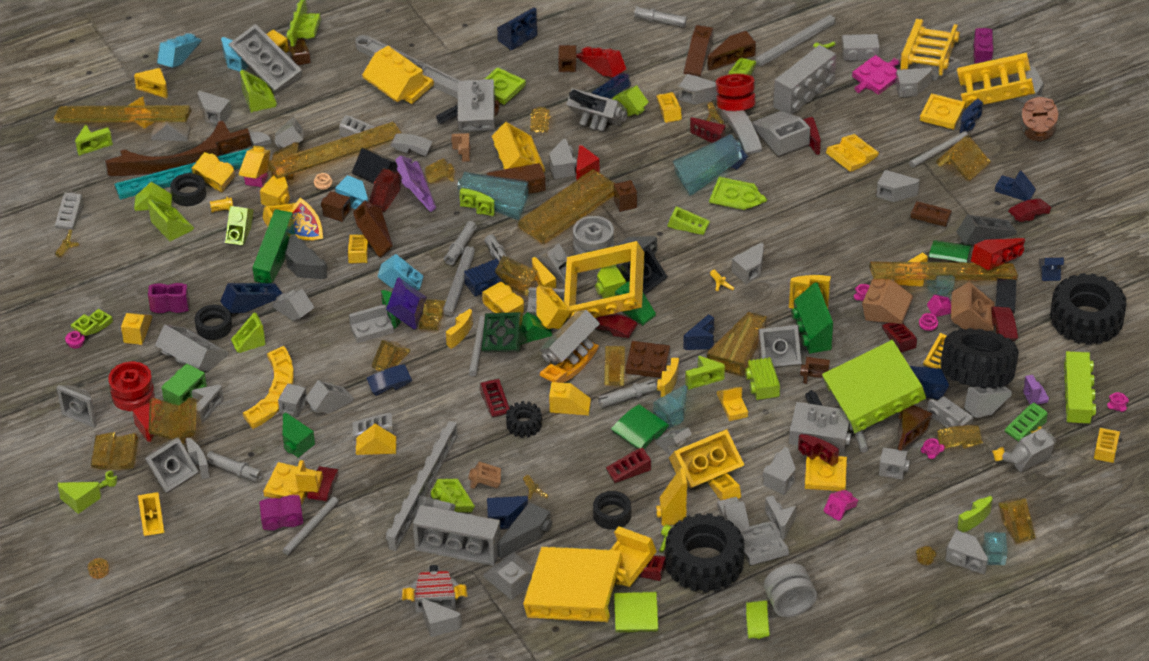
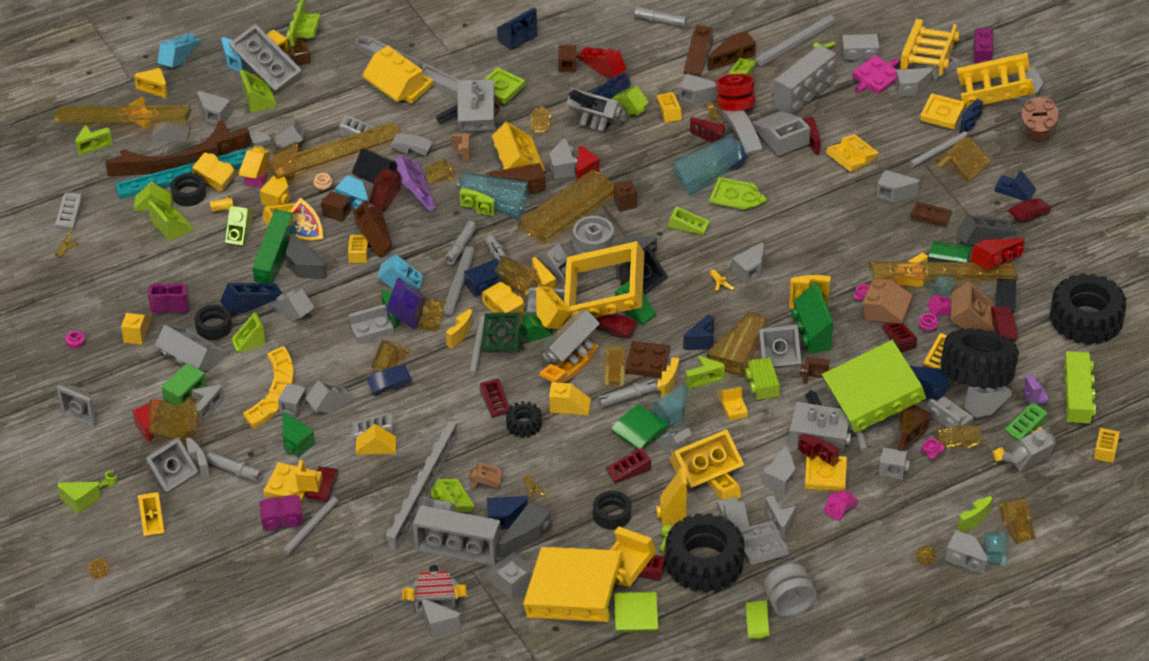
lime slope [71,309,113,336] -> none
clear yellow slope [91,432,139,470] -> none
red wheel [108,361,155,411] -> none
lime slope [595,265,626,299] -> none
dark blue slope [1039,257,1064,281] -> none
dark pink plate [1107,392,1129,412] -> none

